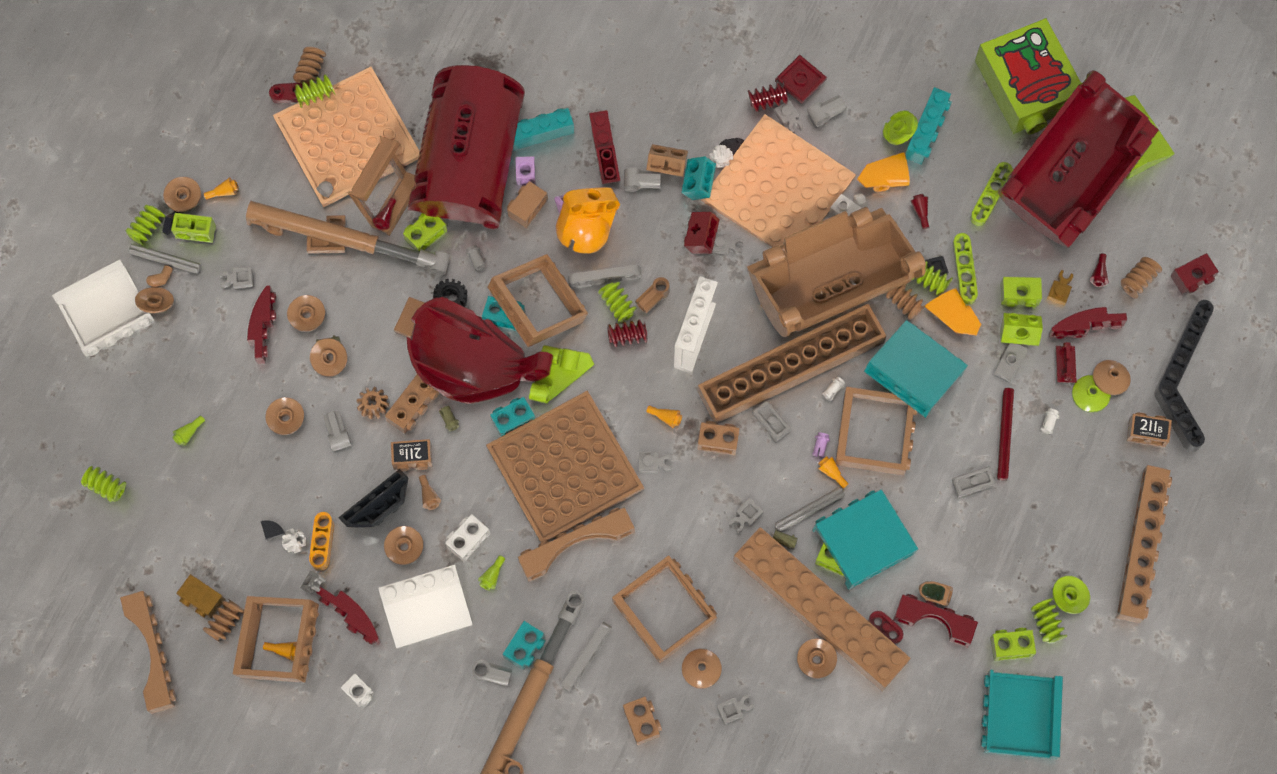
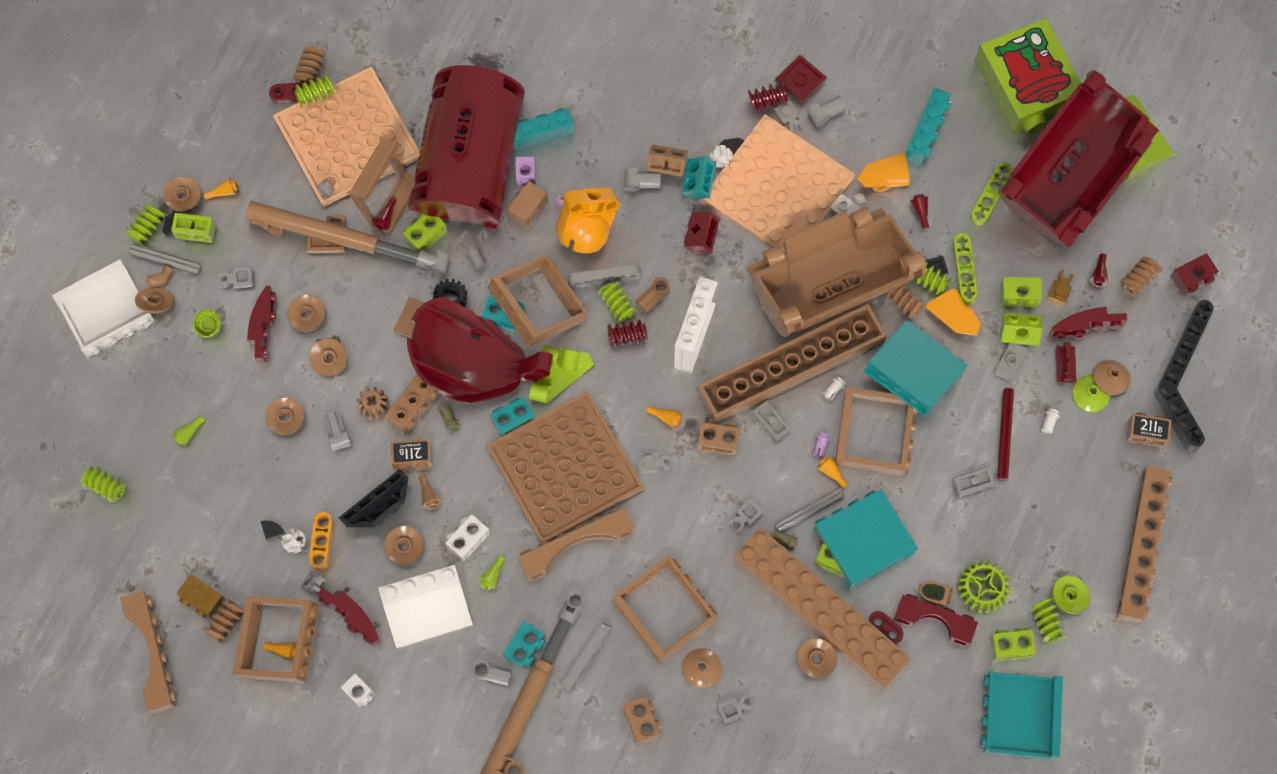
dark red slope [589,110,621,185] -> none
lime tile [883,110,918,145] -> none
none -> lime hair [192,310,222,338]
none -> lime gear [957,560,1011,613]

